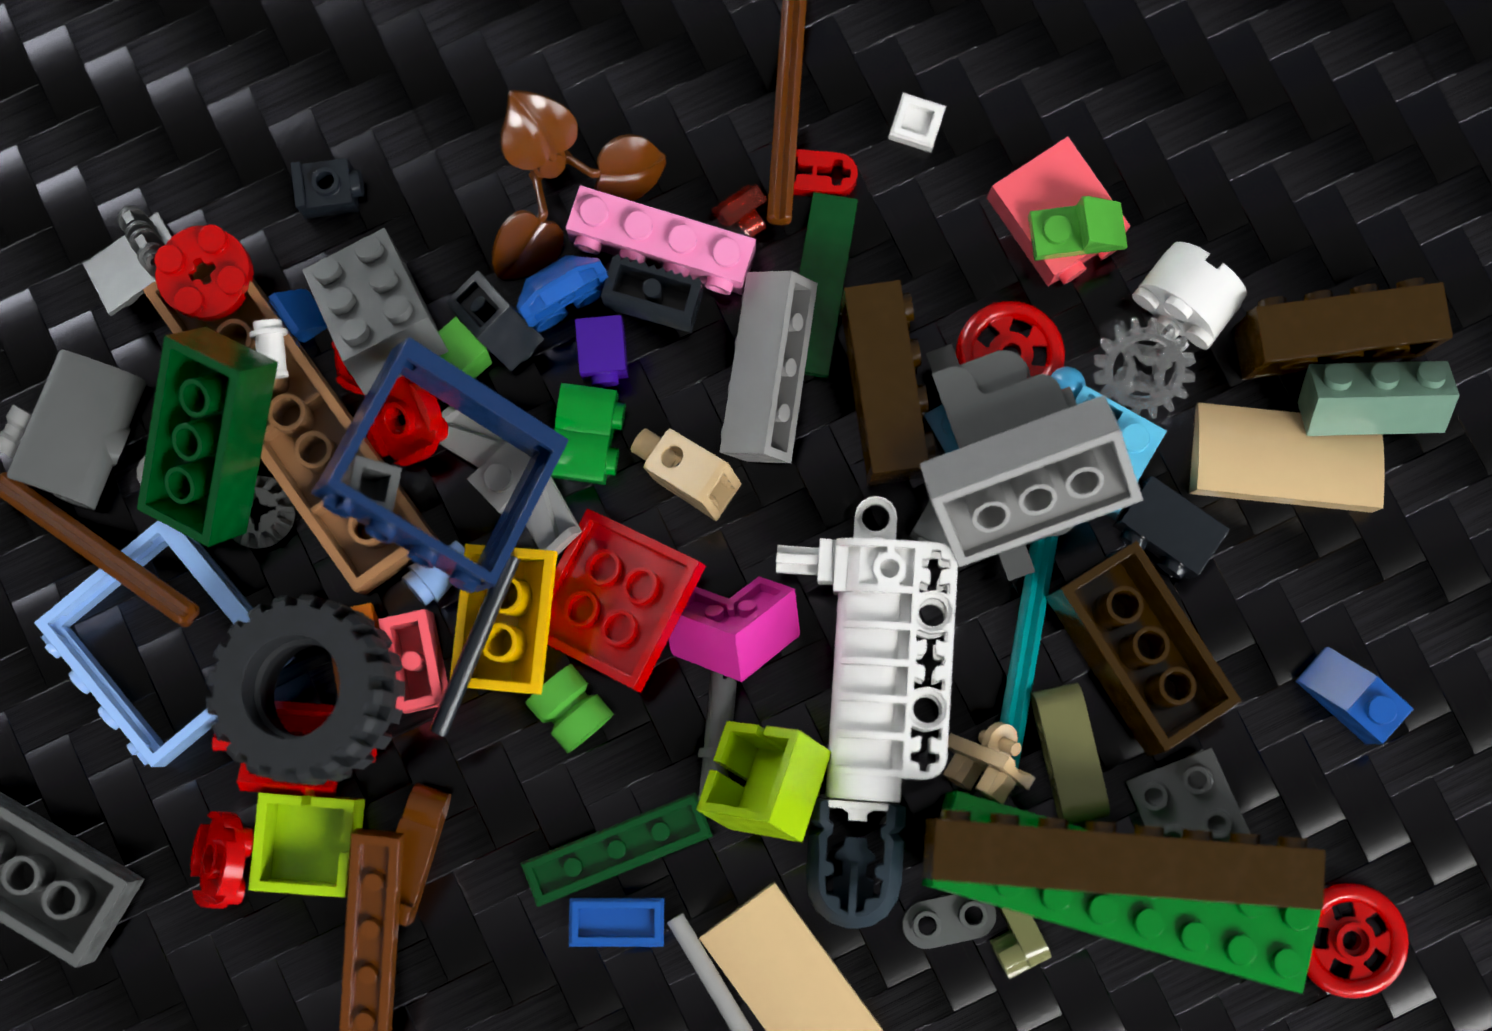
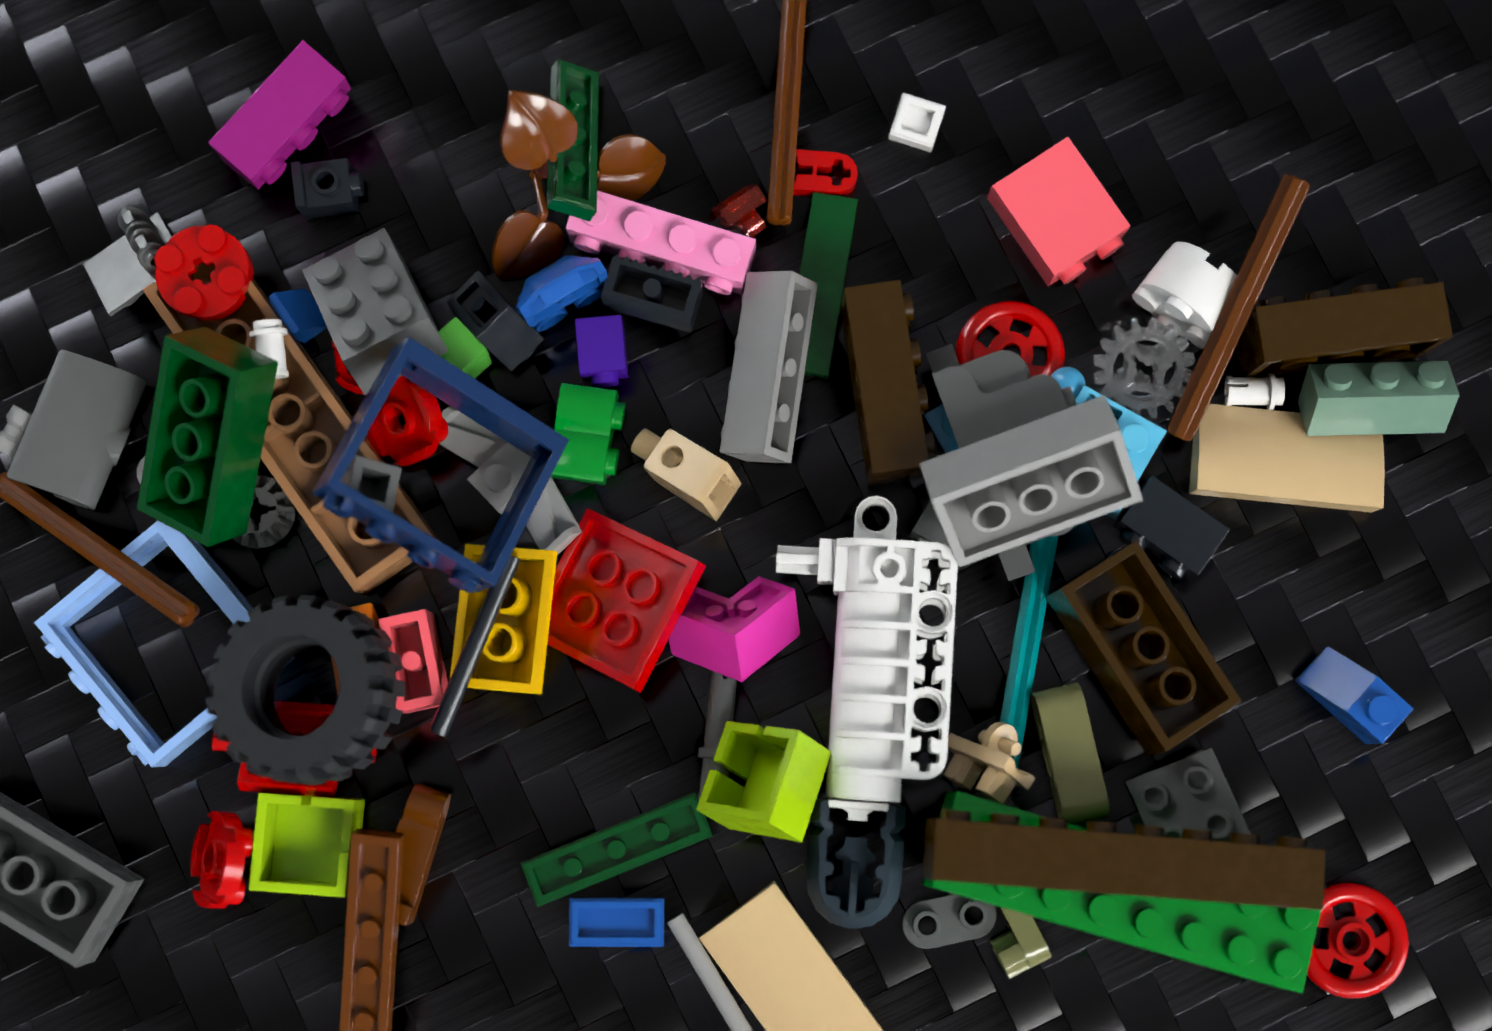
light blue cone [402,540,465,606] -> none
bright green wheel [525,664,614,753] -> none
bright green slope [1028,196,1128,261] -> none
none -> magenta slope [208,40,351,190]
none -> dark green tile [547,59,599,221]
none -> reddish brown axle [1167,174,1310,441]
none -> white pin [1224,373,1285,410]

